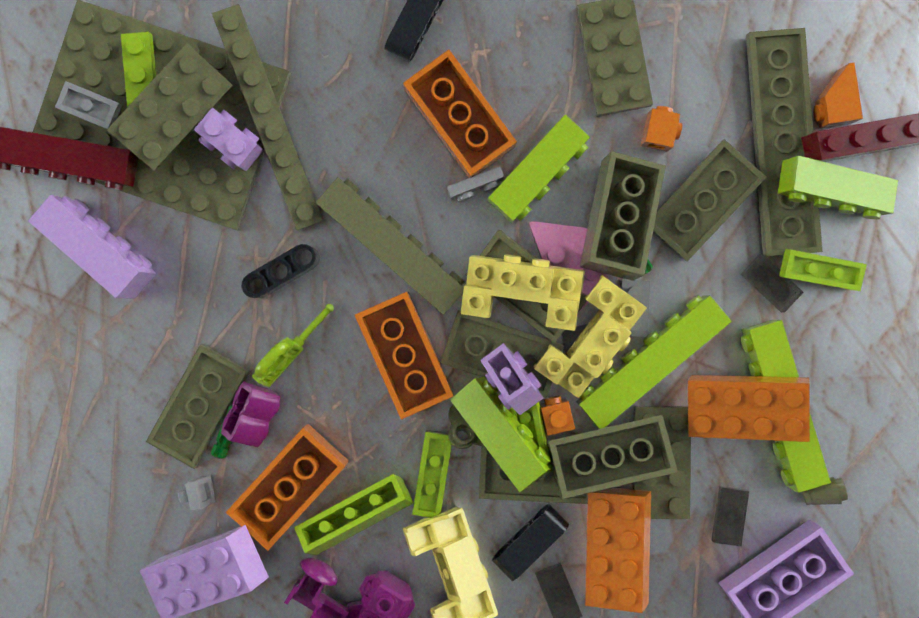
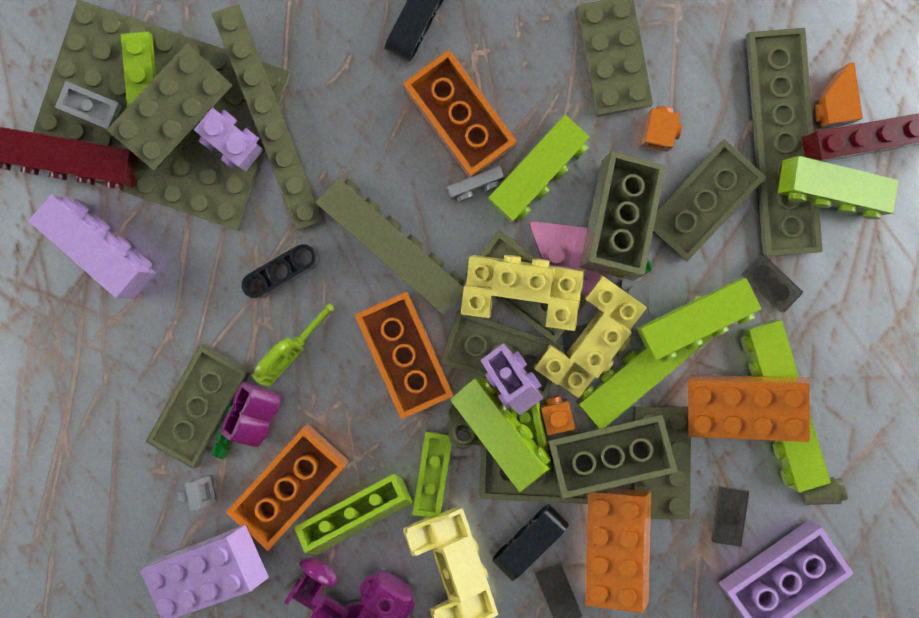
lime plate [779,249,867,292] -> none
none -> lime brick [636,278,761,362]

